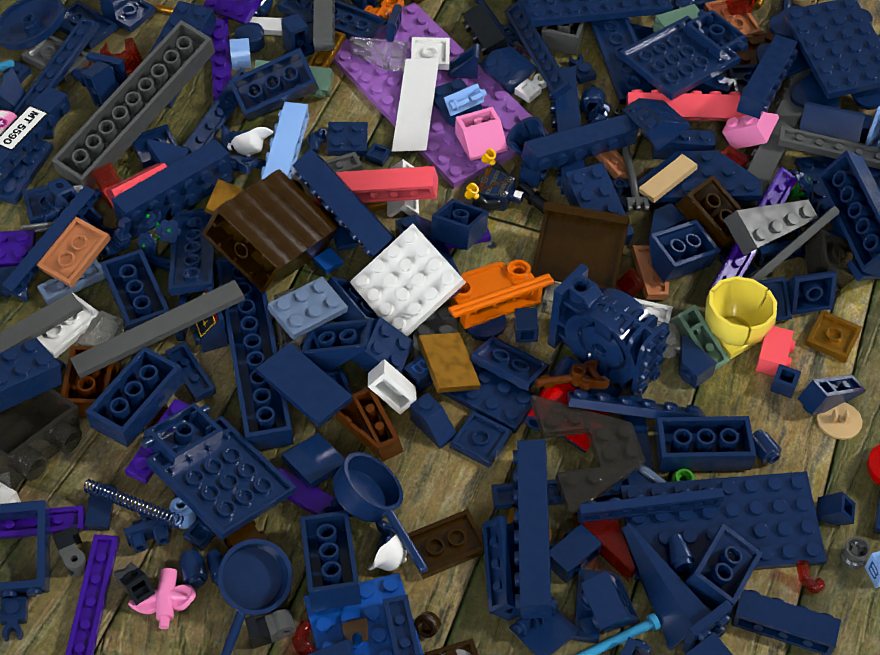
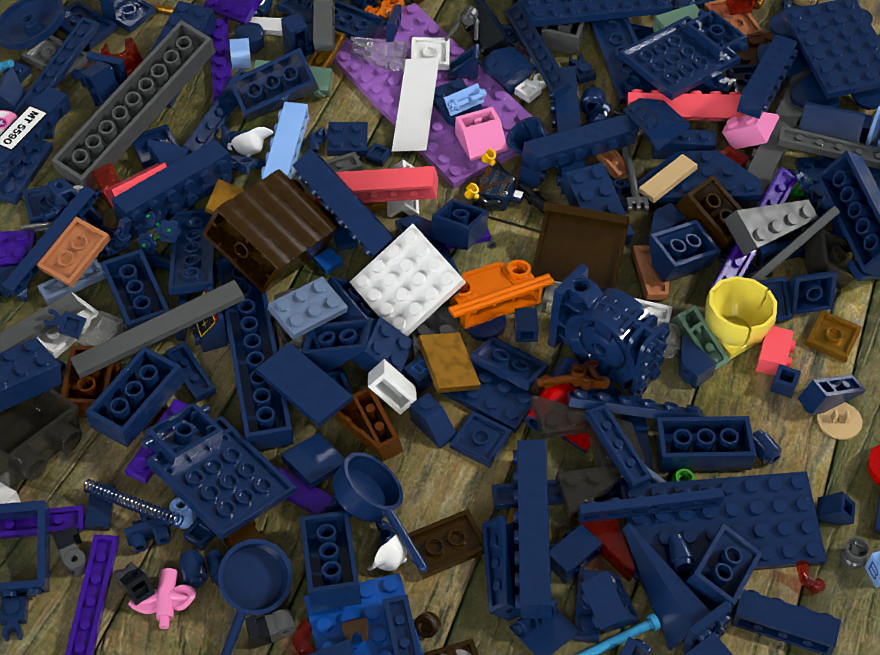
clear red plate [617,269,645,297] -> none
none -> dark blue plate [44,309,87,340]
none -> dark grey plant [445,5,480,41]
none -> dark blue tile [584,404,653,489]

